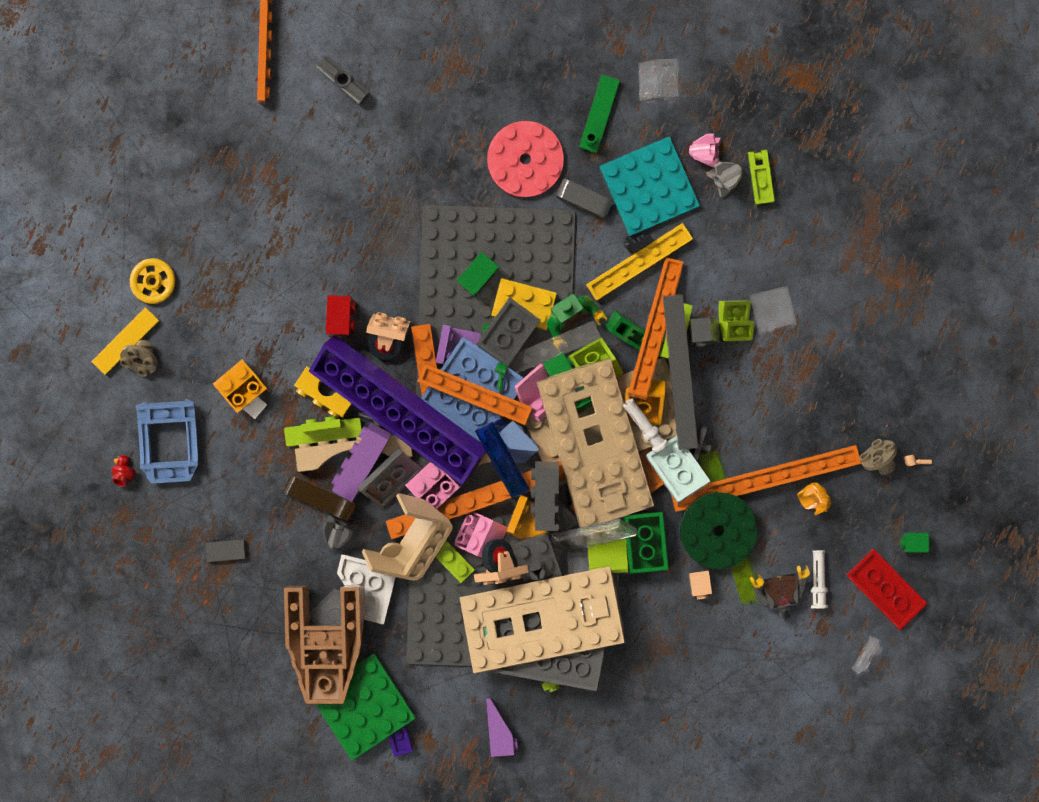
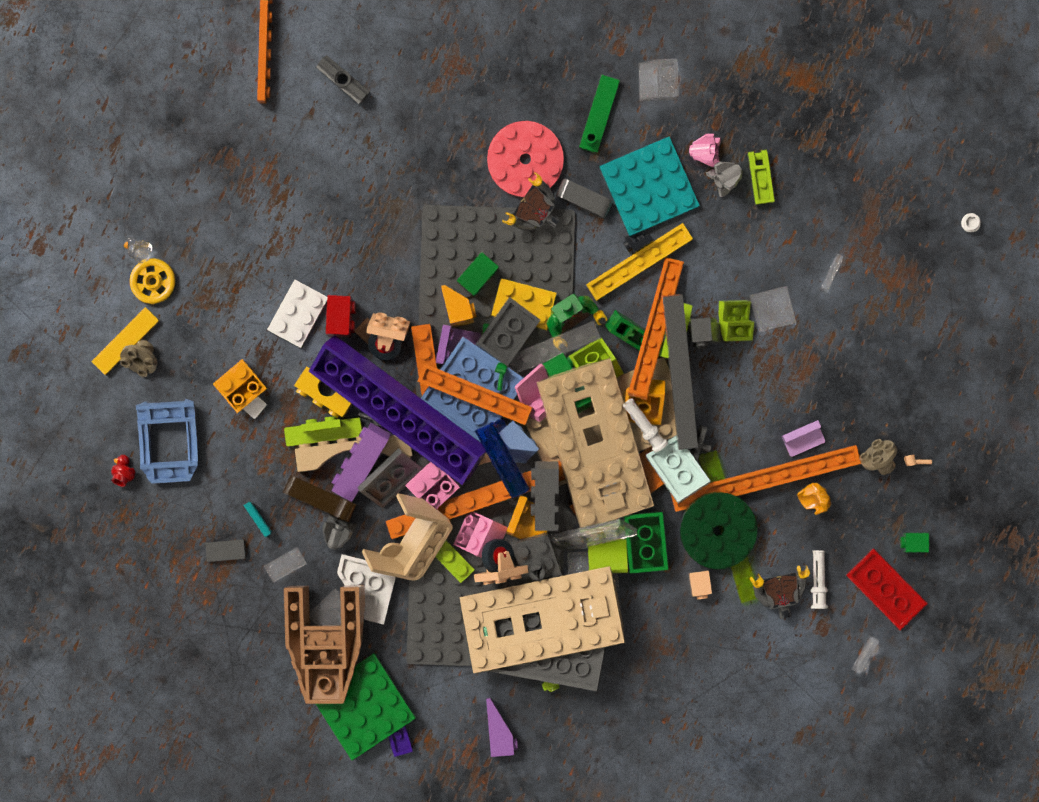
none -> clear animal [124,236,152,263]
none -> teal tile [243,502,272,537]
none -> clear tile [264,547,307,583]
none -> white plate [267,280,327,348]
none -> medium nougat tile [355,318,371,344]
none -> light orange slope [441,285,477,328]
none -> torso [502,172,560,230]
none -> lavender panel [781,420,825,457]
none -> clear tile [819,254,843,293]
none -> white plate [961,213,981,233]

